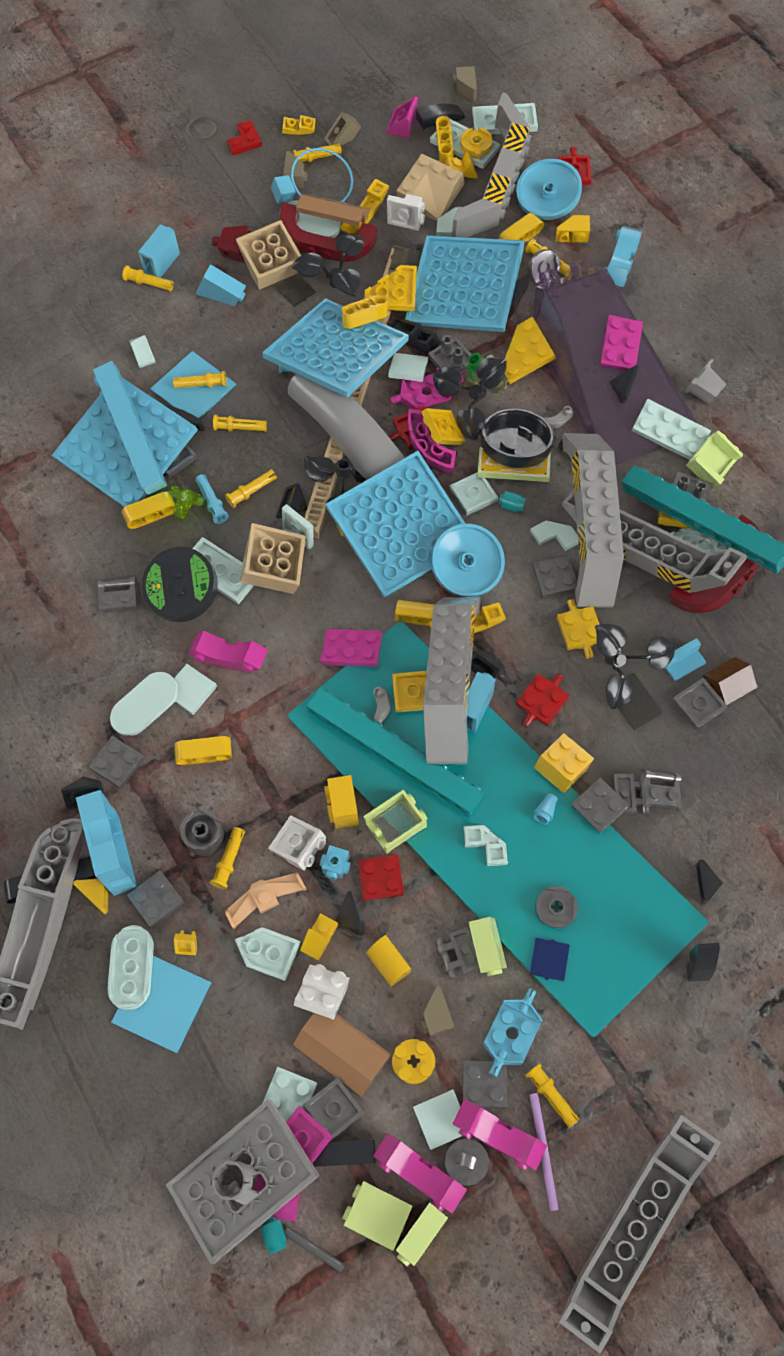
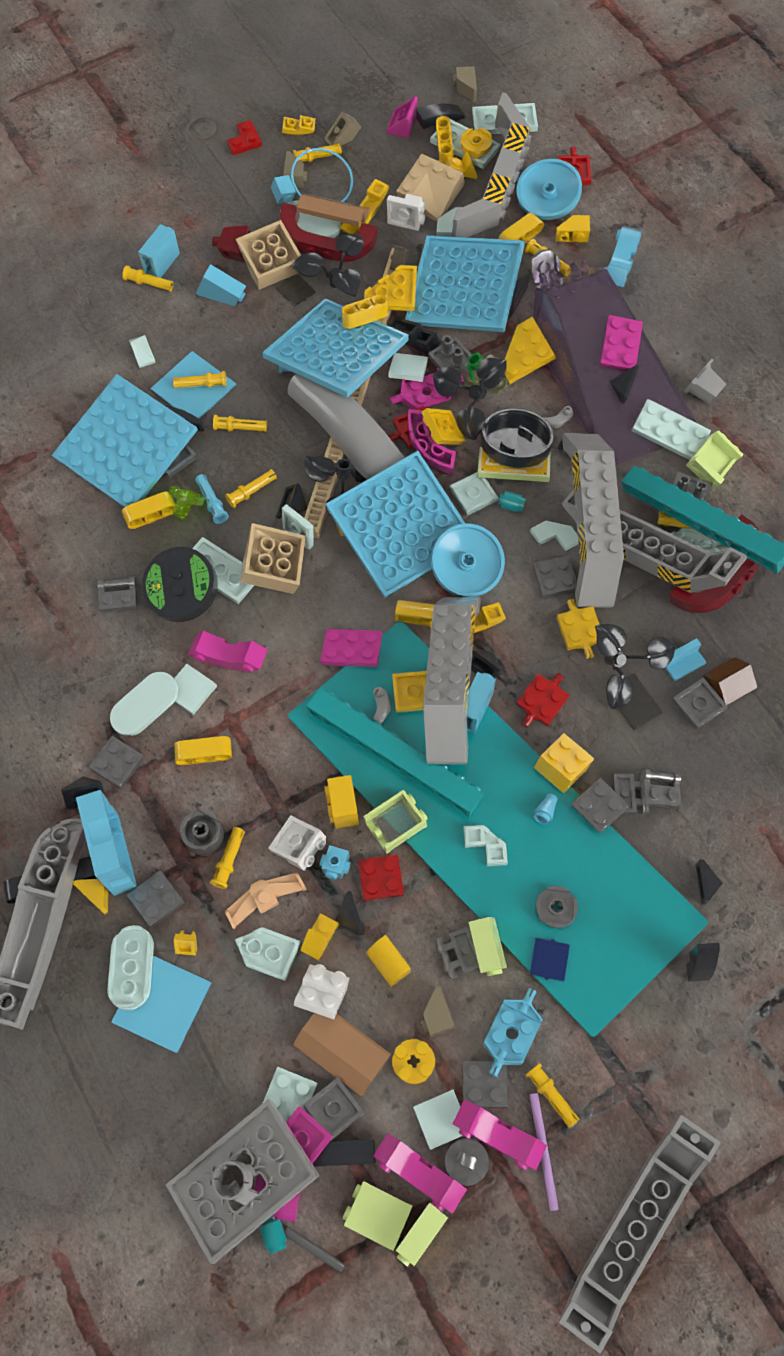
medium azure brick [93,361,167,495] -> none

